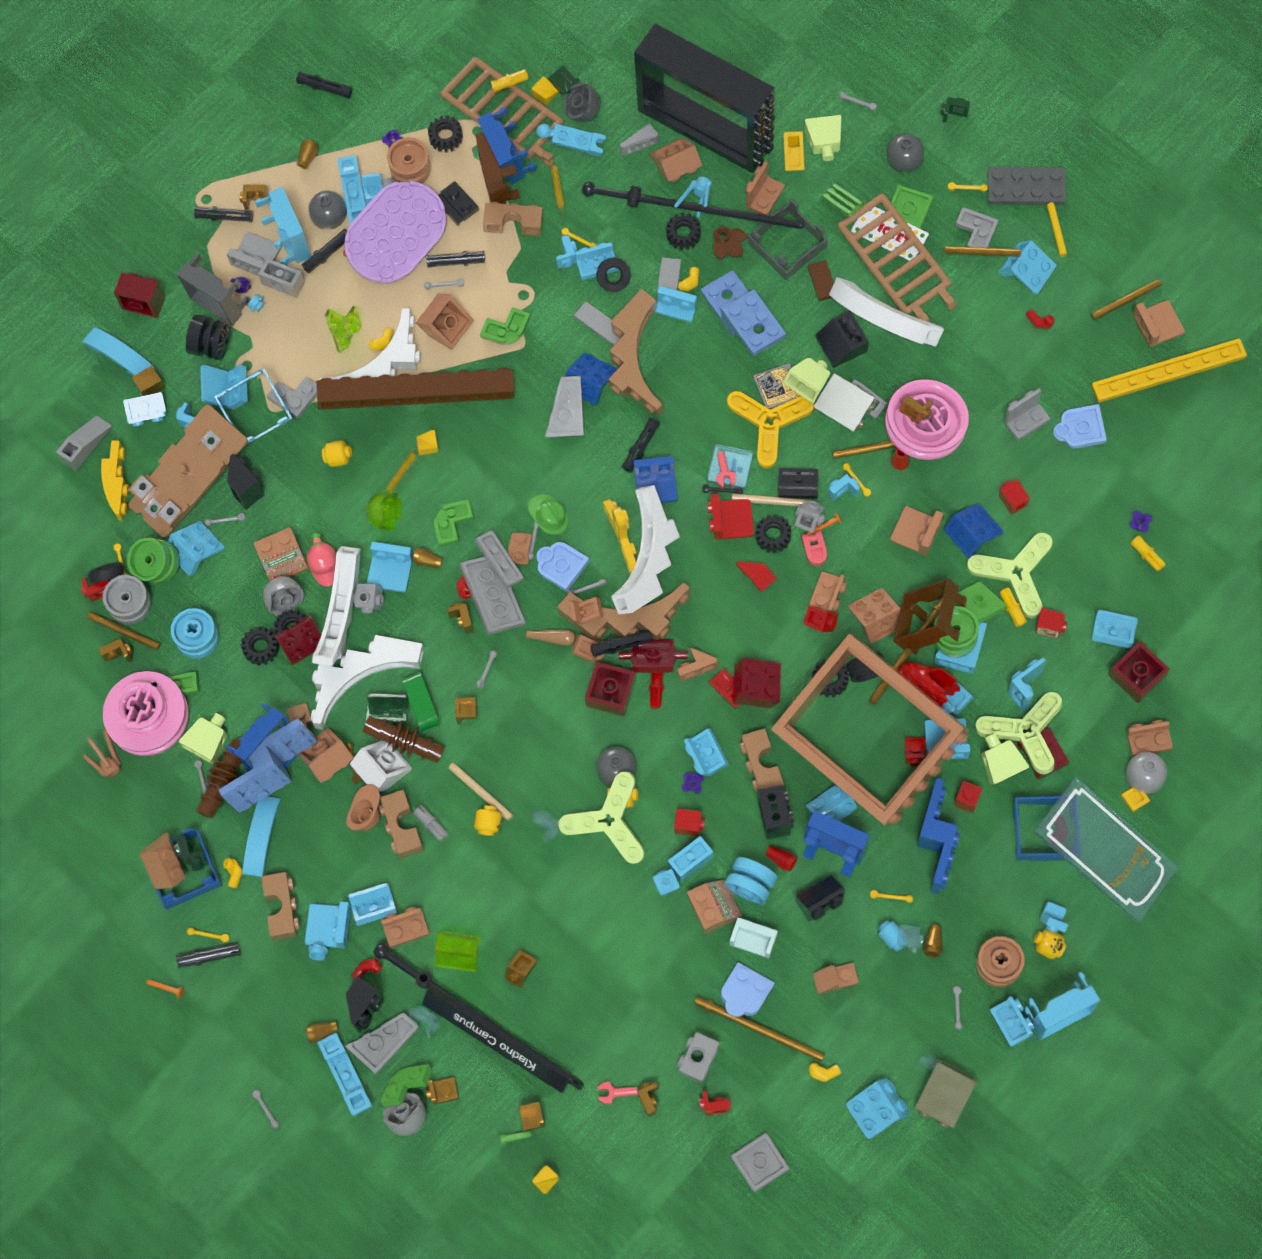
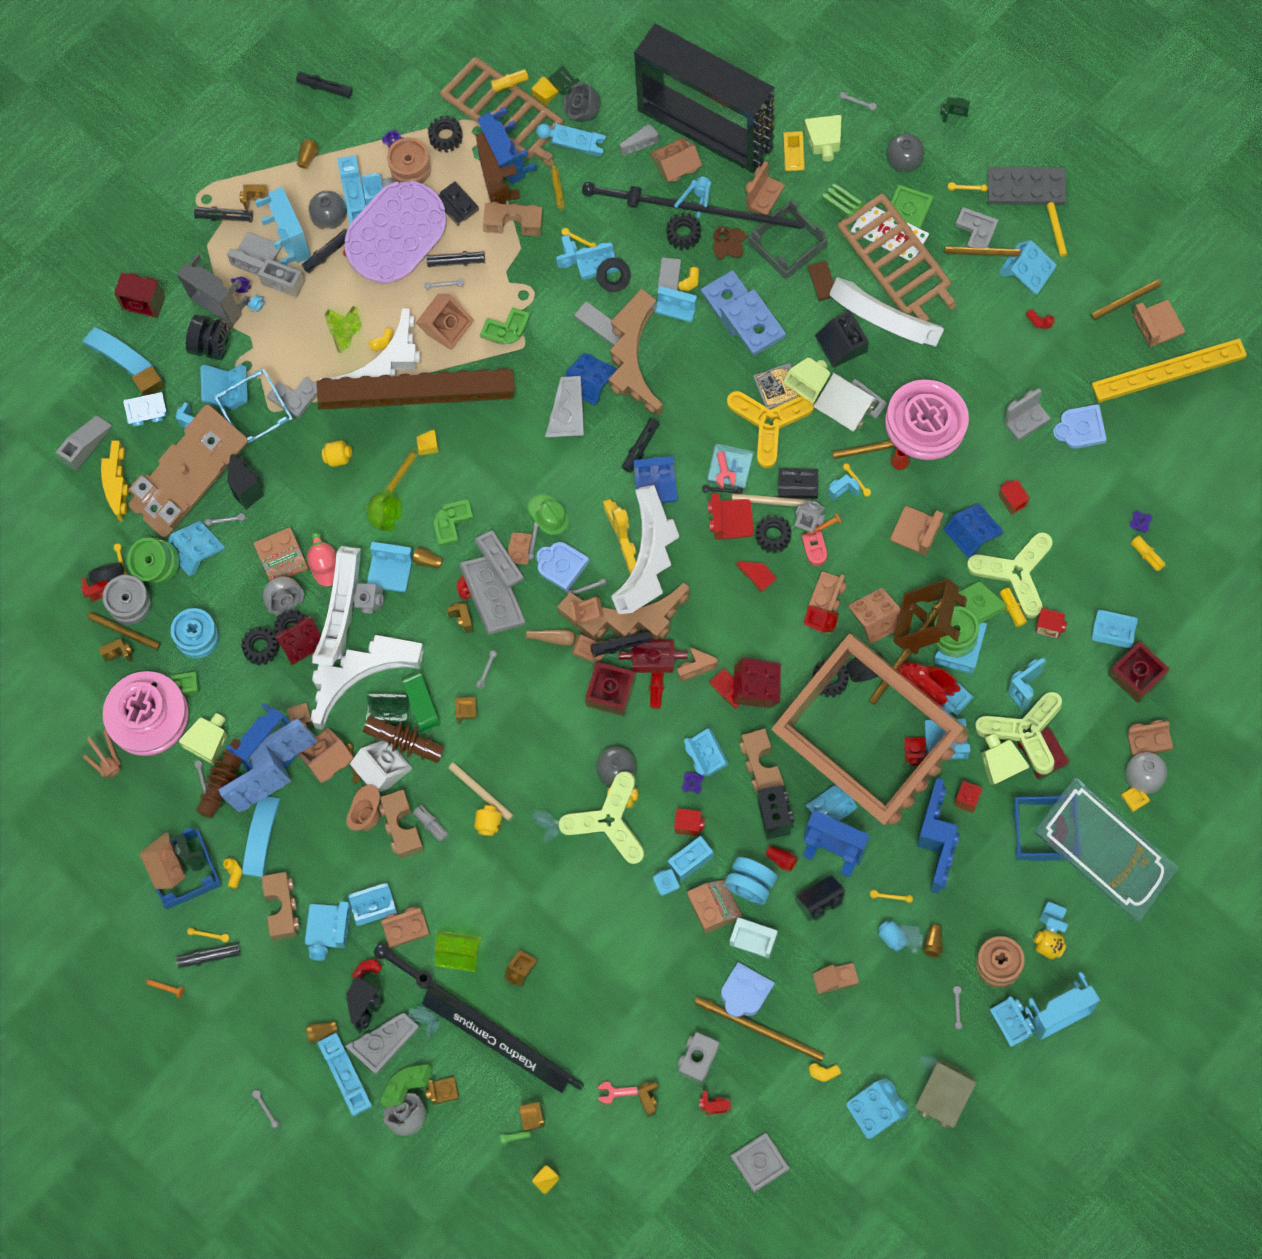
pearl gold bracket [899,395,933,424] -> none

